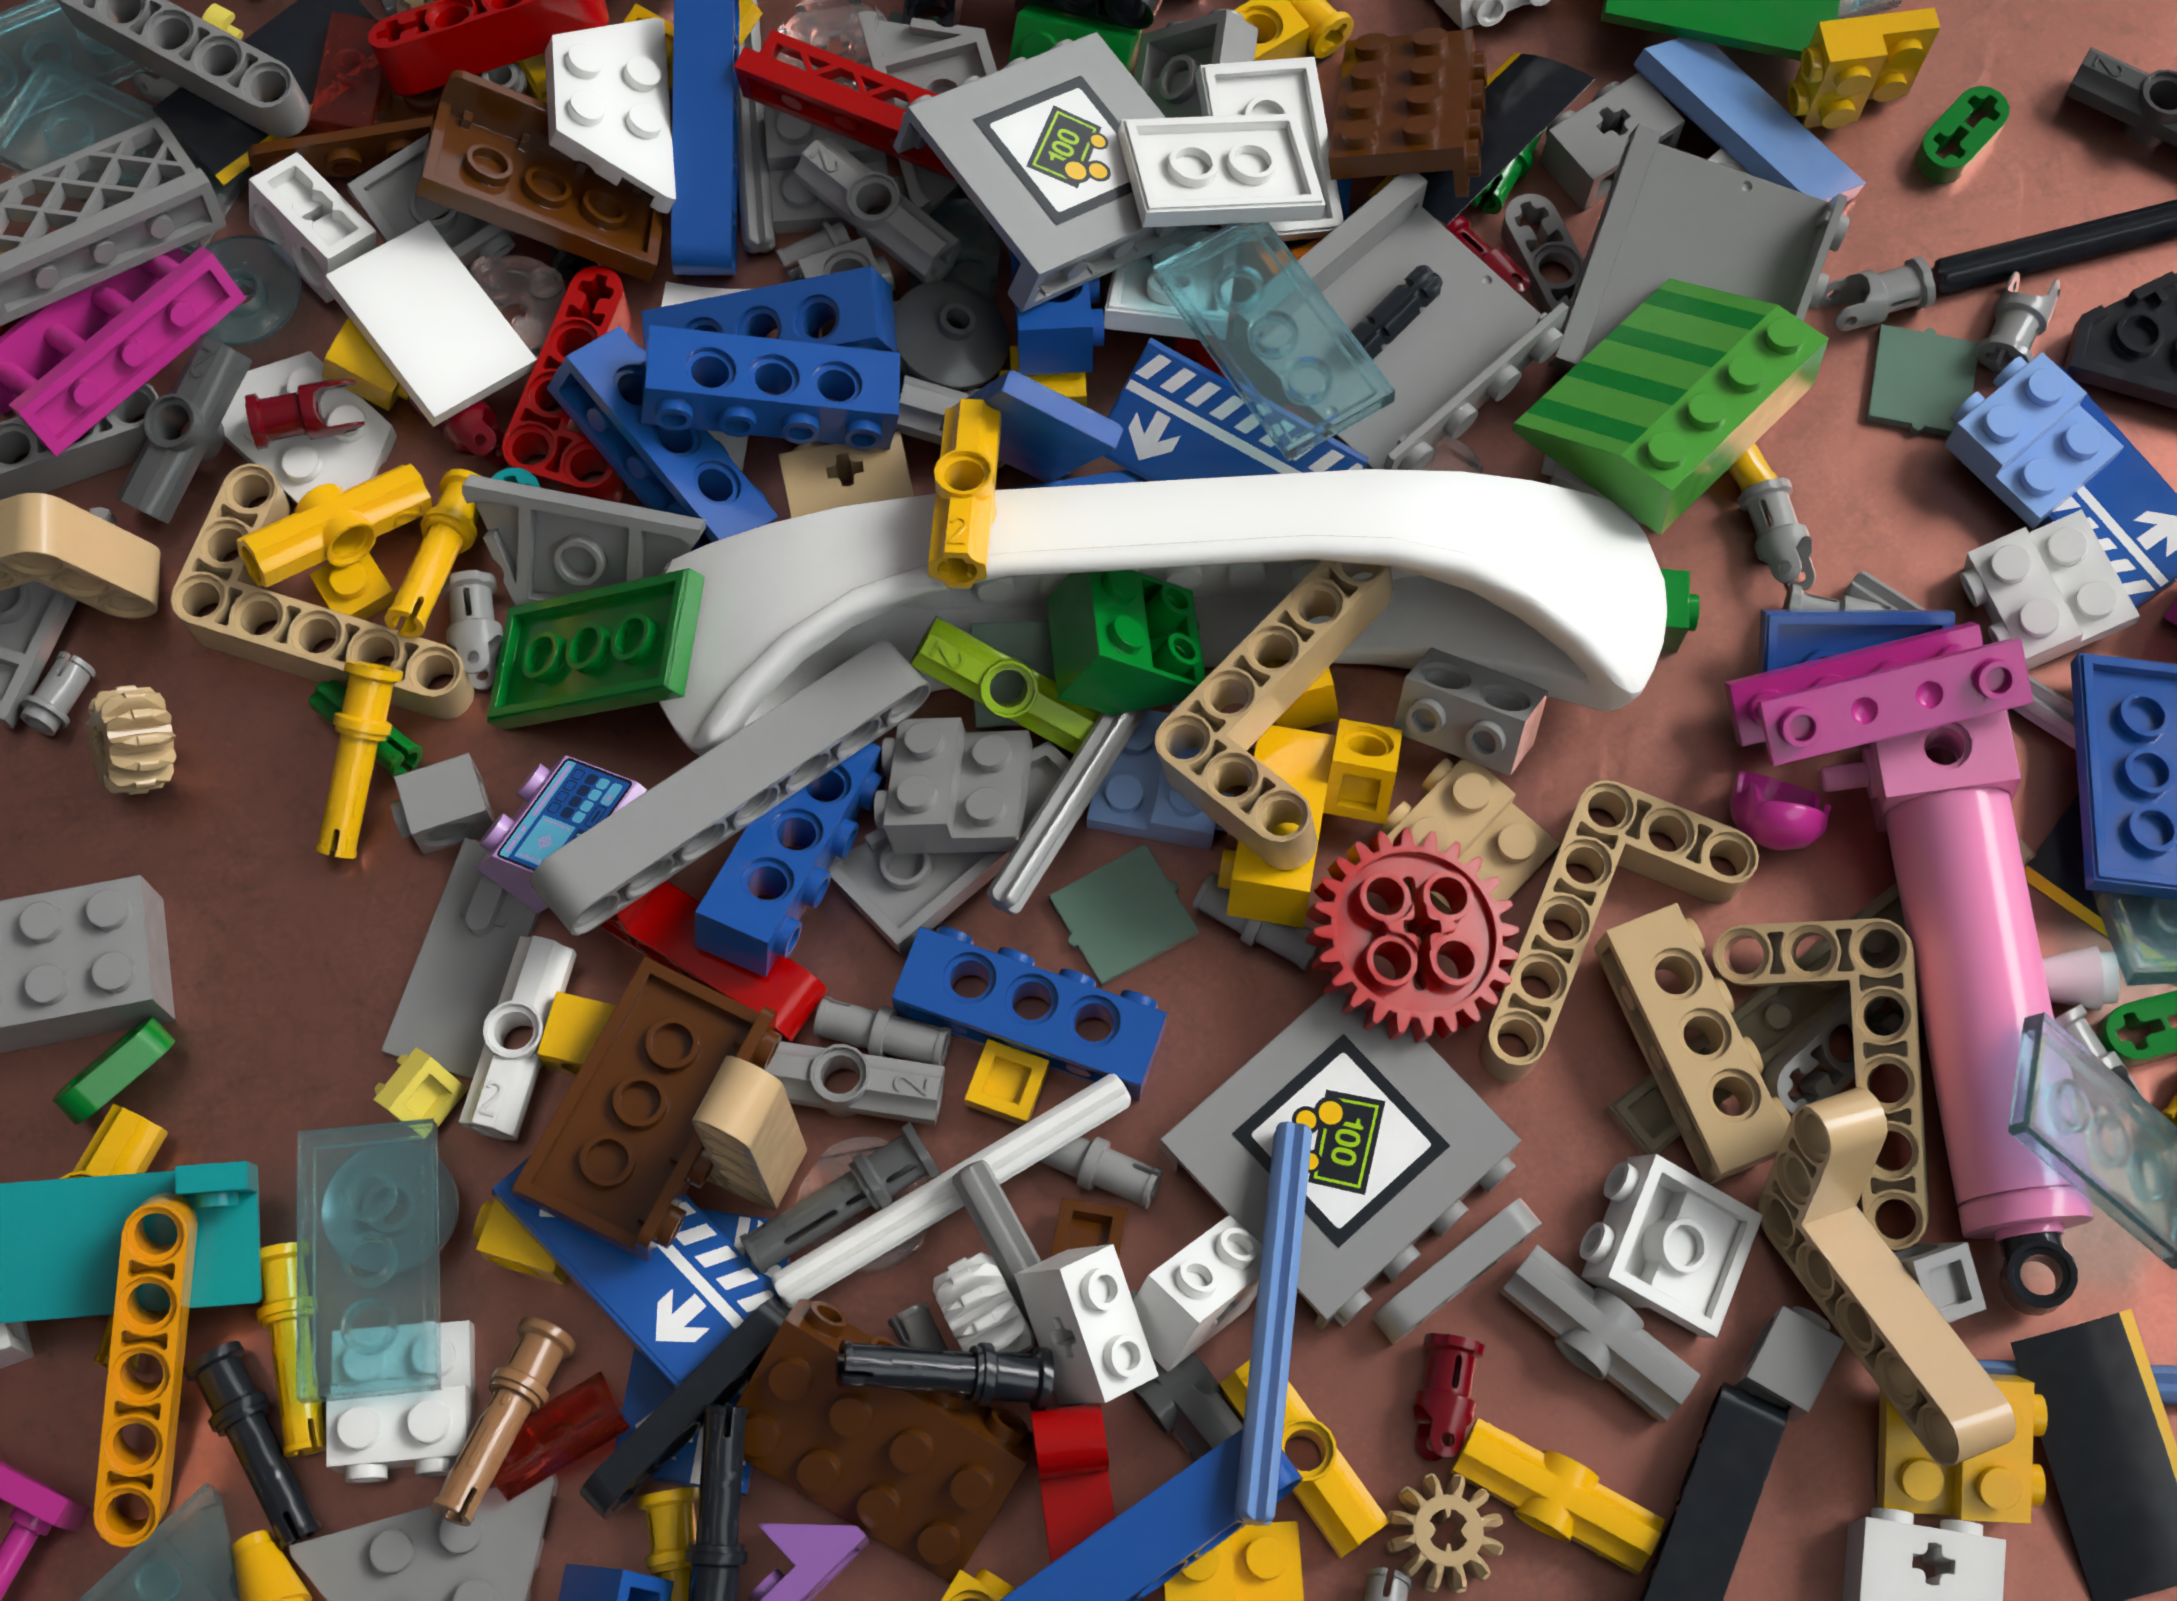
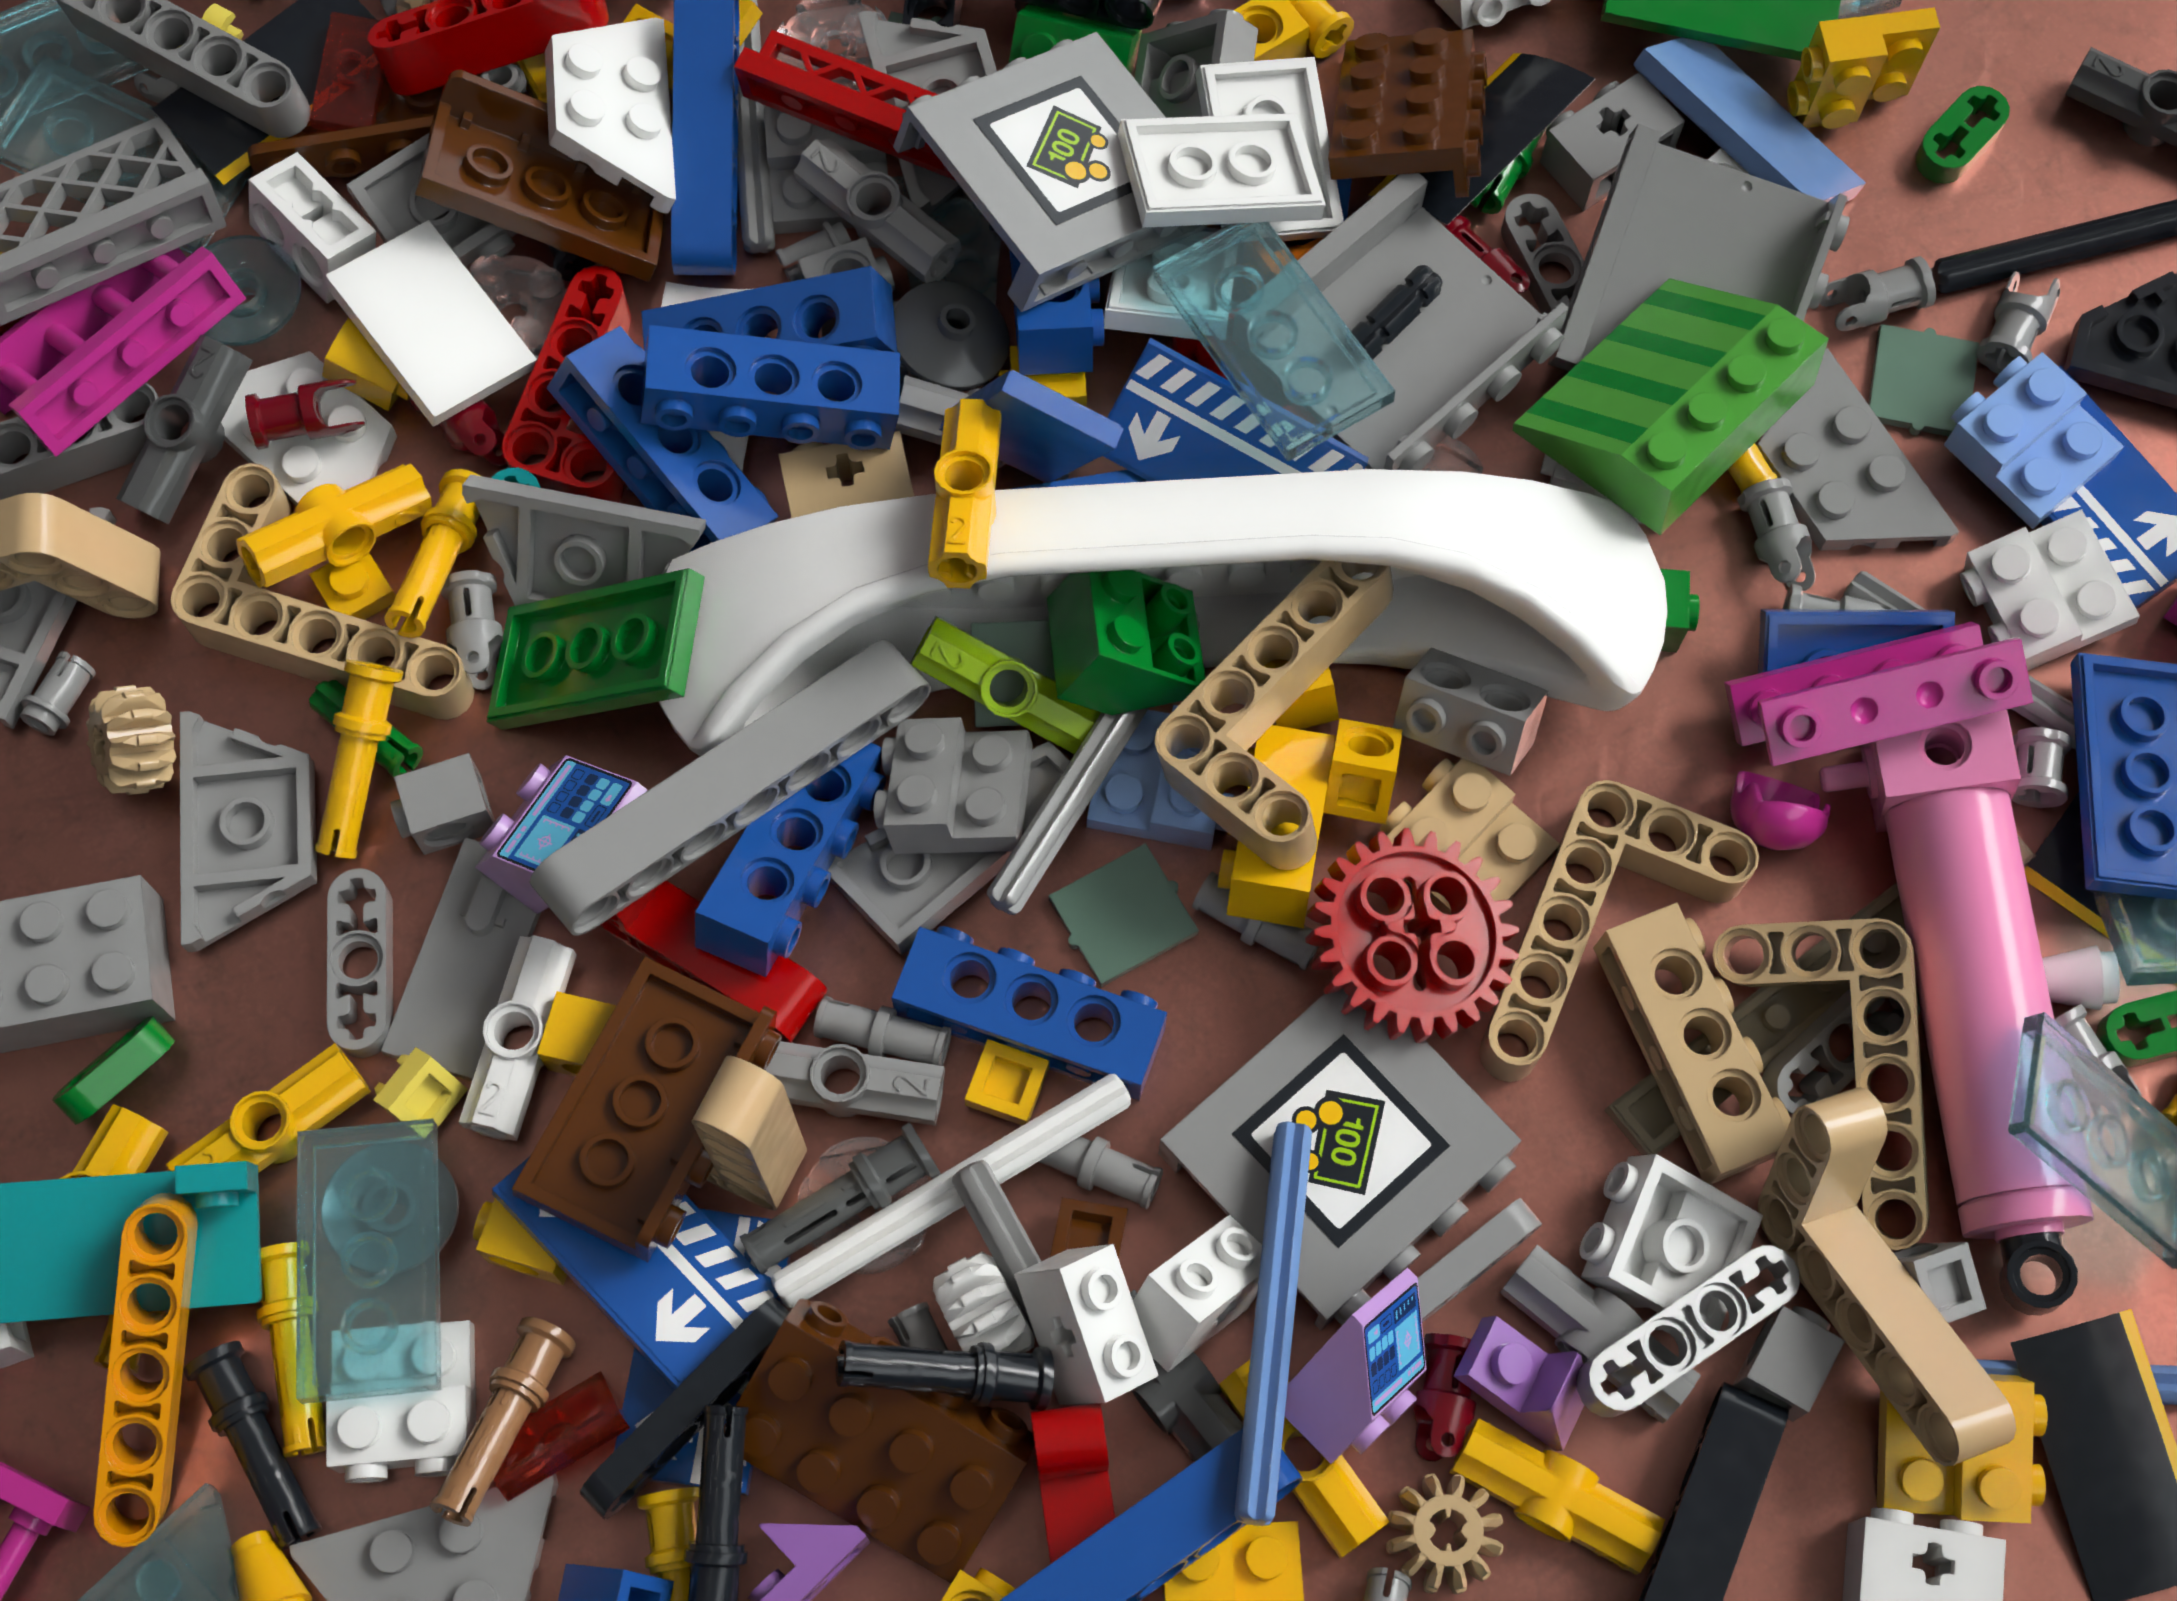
none -> yellow piece [166,1043,371,1173]
none -> light grey wing [180,711,317,952]
none -> light grey beam [327,868,393,1058]
none -> lavender slope [1285,1268,1426,1464]
none -> medium lavender slope [1454,1316,1584,1451]
none -> beam [1577,1245,1800,1418]
none -> light grey wing [1757,348,1960,551]
none -> light grey bush [2012,727,2072,808]

